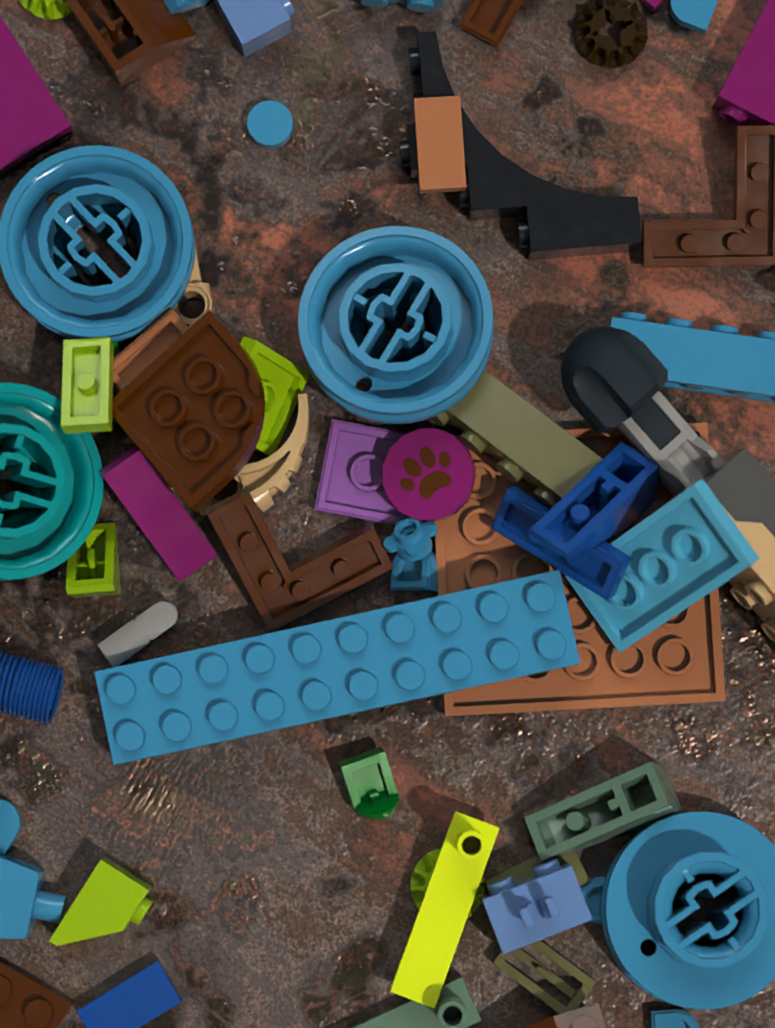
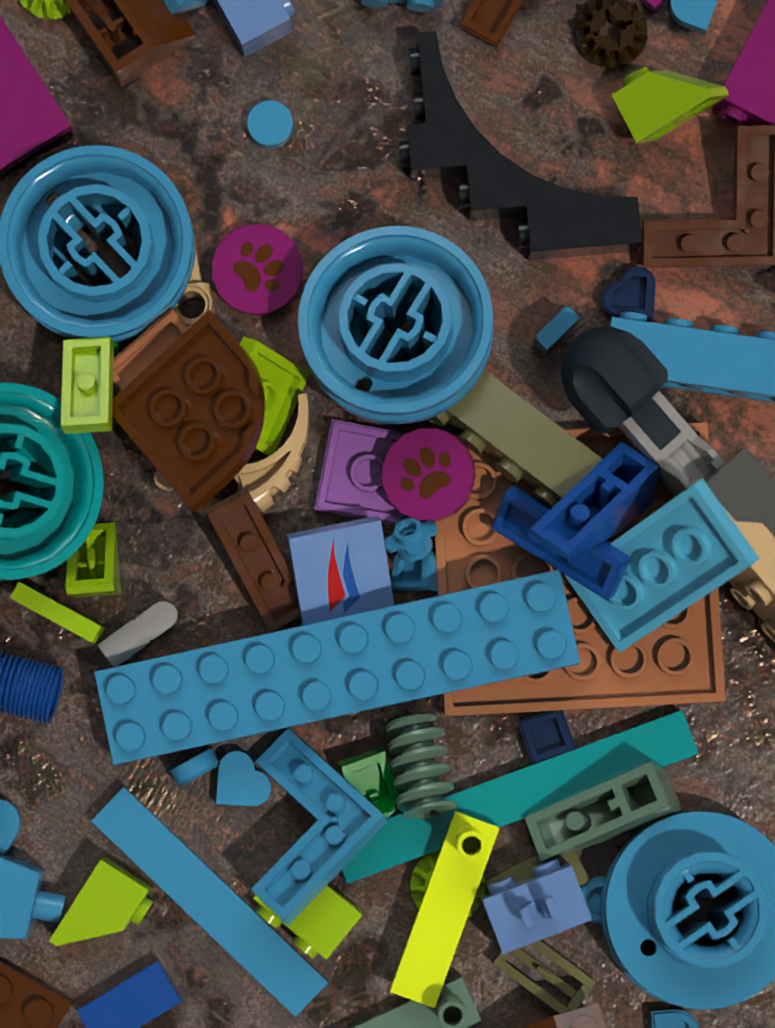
magenta tile [100,445,217,582] -> none
nougat tile [413,96,467,194] -> none
none -> lime tile [10,582,106,644]
none -> dark azure tile [91,786,328,1017]
none -> dark azure tile [170,748,220,786]
none -> magenta tile [212,224,303,316]
none -> dark azure tile [216,751,272,806]
none -> dark azure plate [251,728,388,926]
none -> lime brick [253,883,363,960]
none -> medium blue tile [286,516,394,626]
none -> teal tile [342,710,699,884]
none -> sand green piece [385,714,457,819]
none -> dark blue tile [516,710,576,765]
none -> dark azure tile [532,306,580,357]
none -> dark blue tile [600,266,656,322]
none -> lime slope [612,67,729,144]

